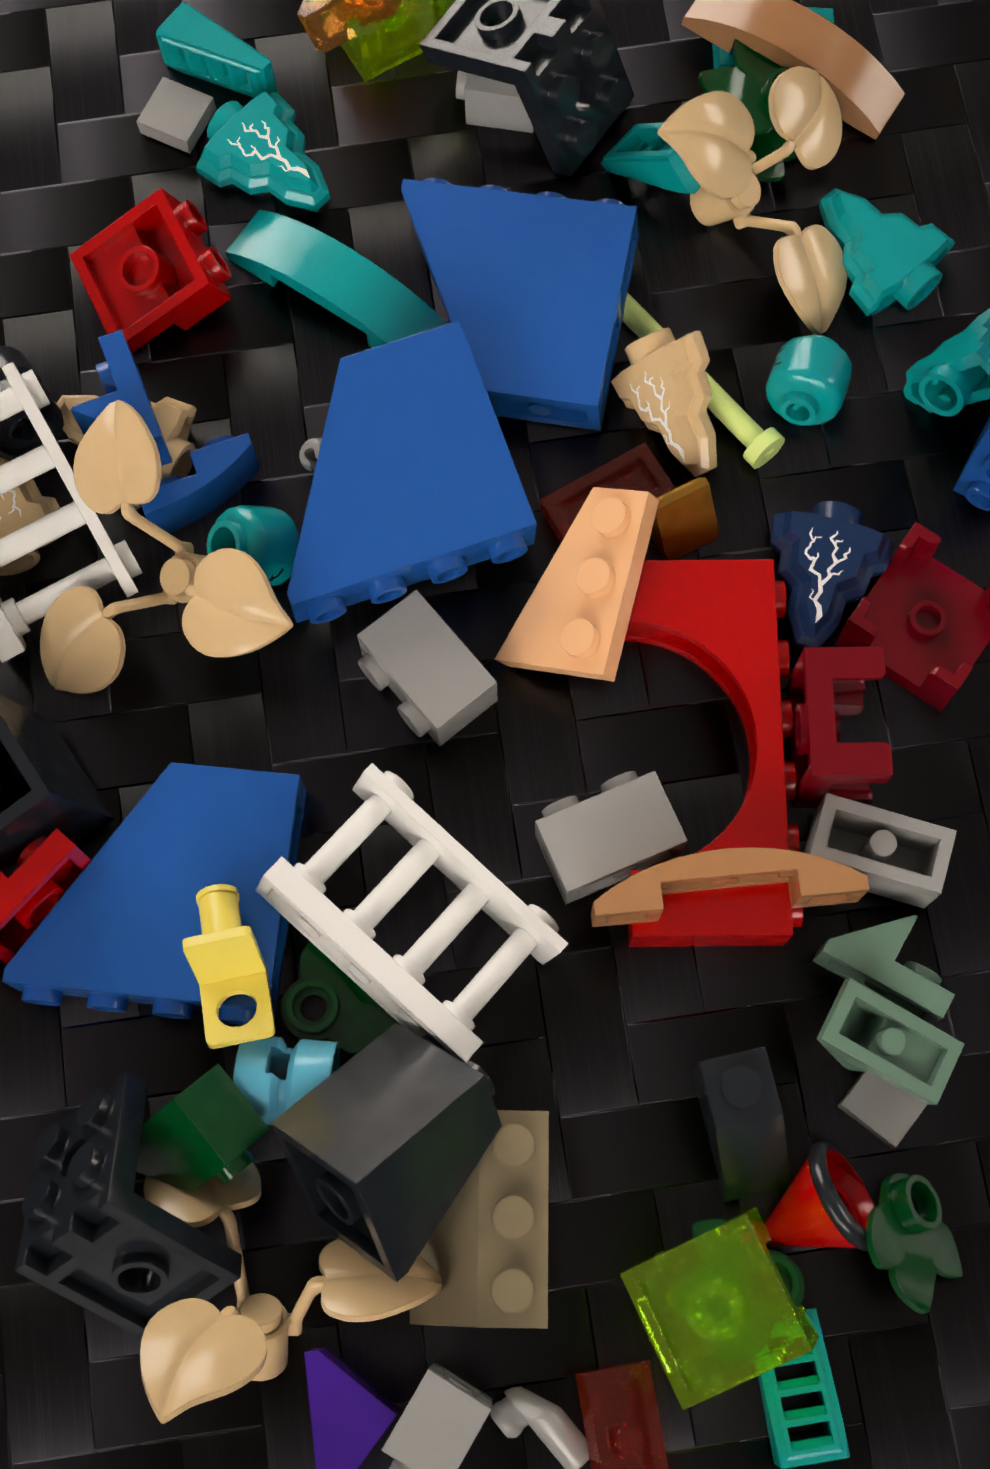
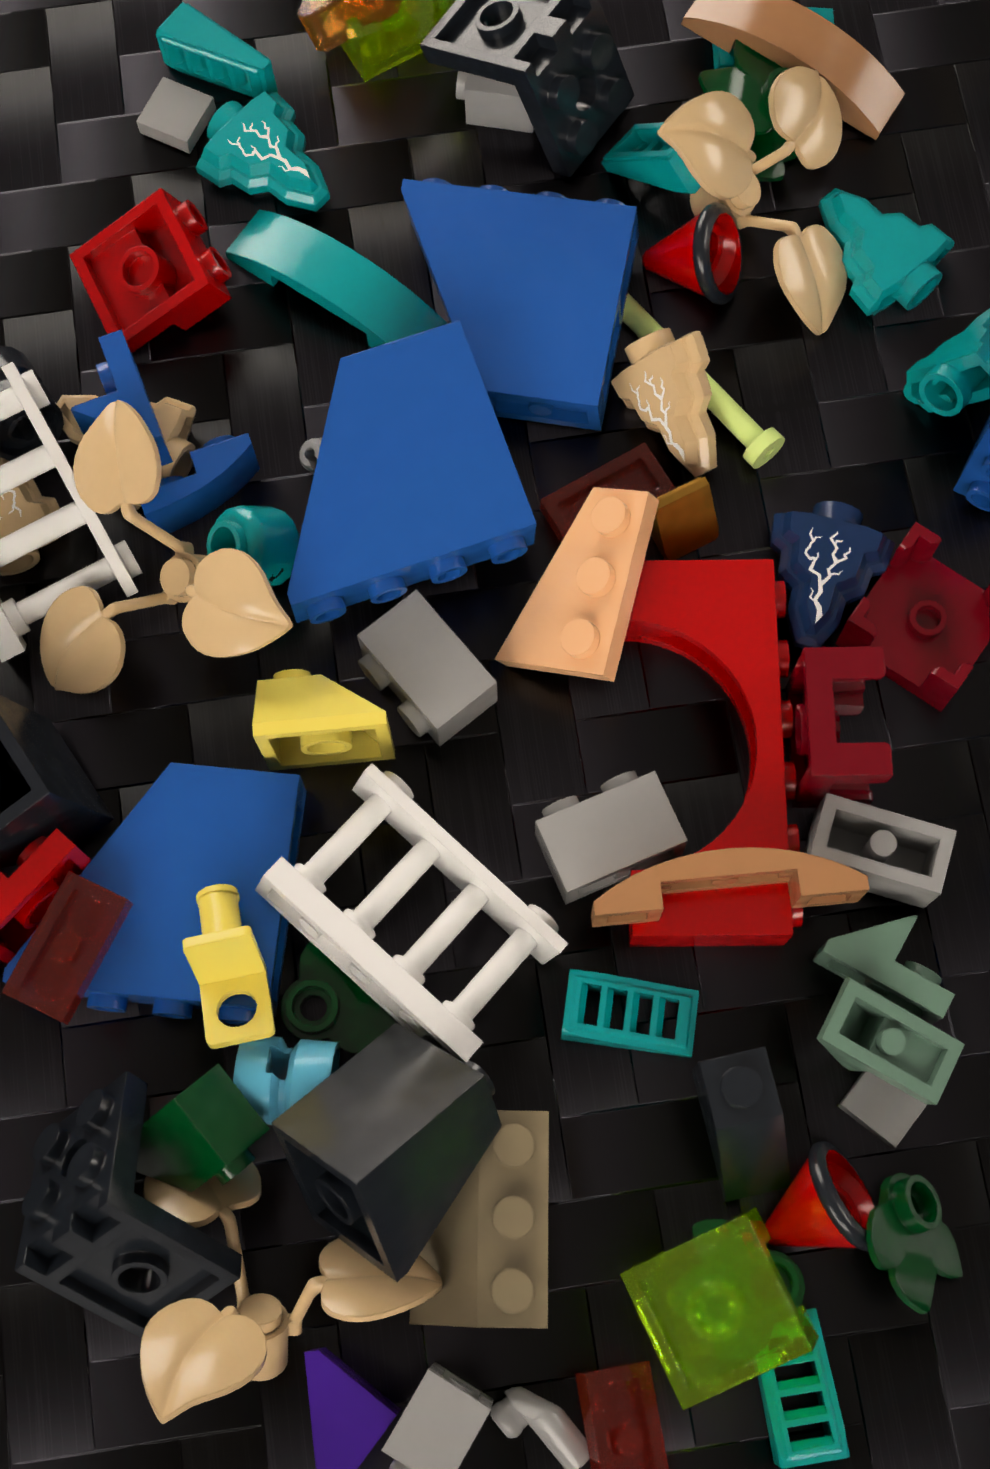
teal head [766,334,852,426] -> none
none -> clear red plate [2,871,133,1025]
none -> light yellow slope [252,669,395,771]
none -> teal slope [560,969,699,1058]
none -> red hat [642,202,743,305]

